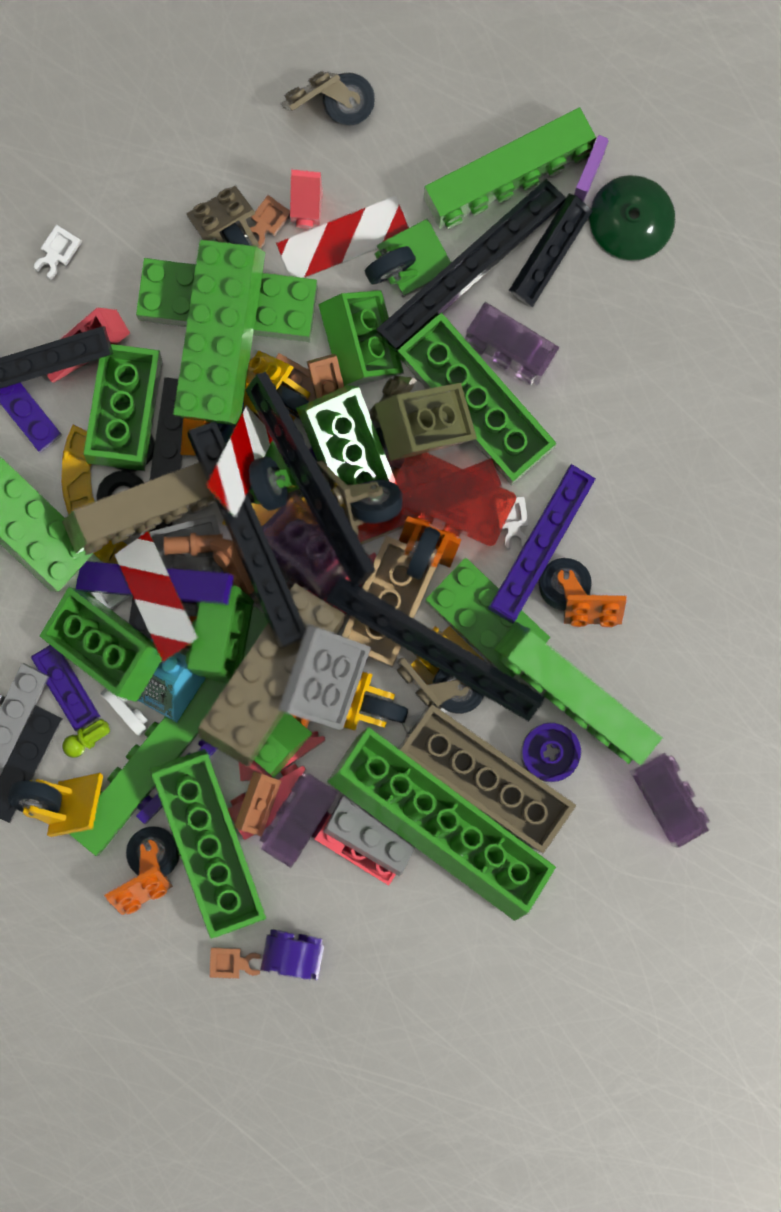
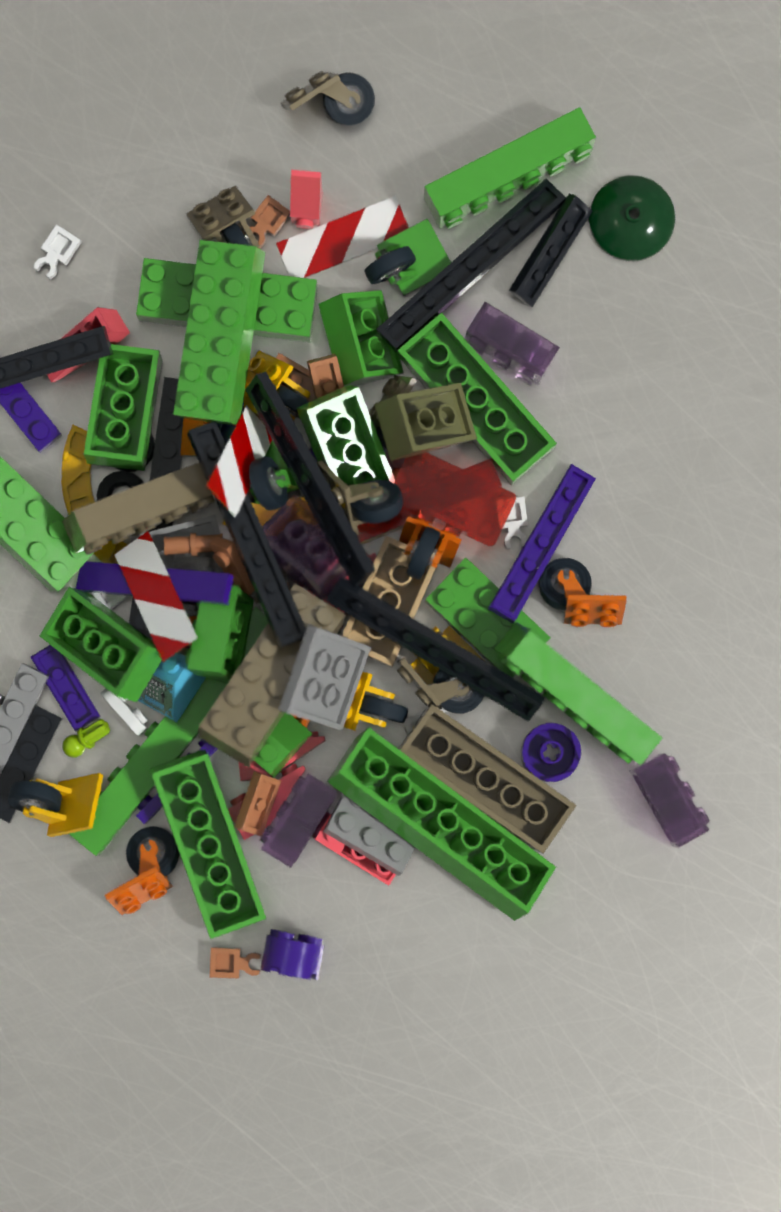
medium lavender tile [574,135,609,202] -> none

